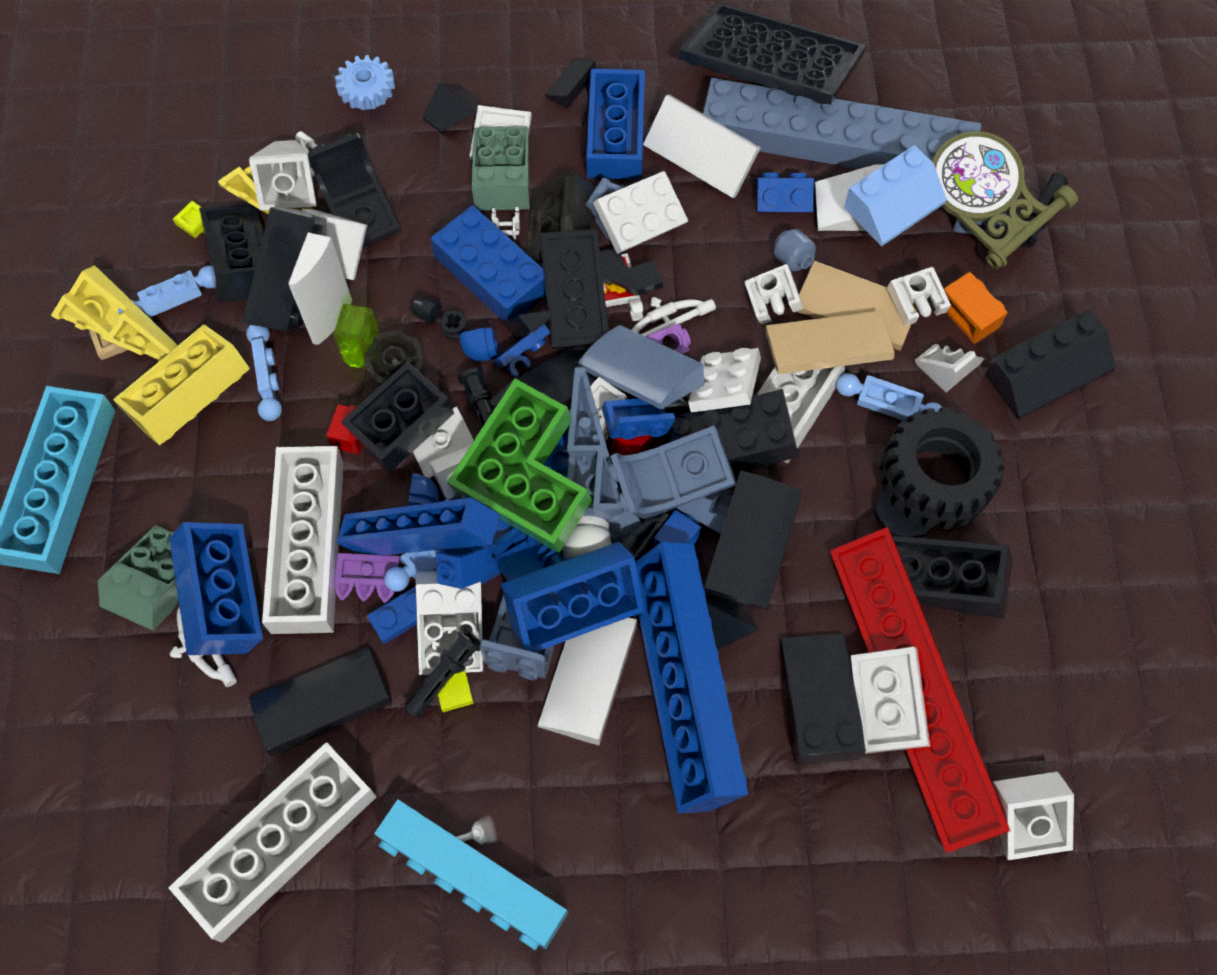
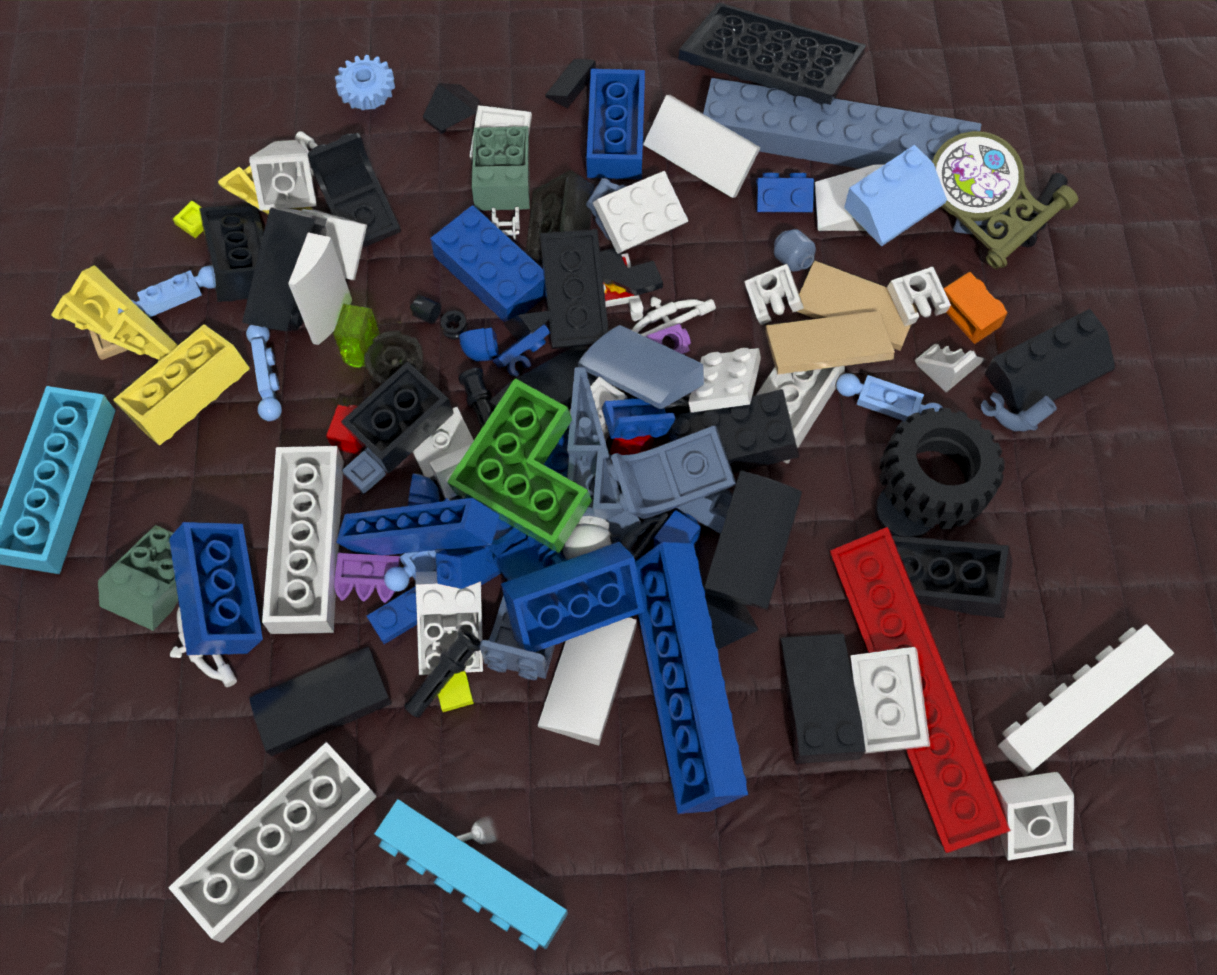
none -> sand blue plate [342,451,386,494]
none -> sand blue piece [981,392,1057,431]
none -> white brick [998,624,1174,777]

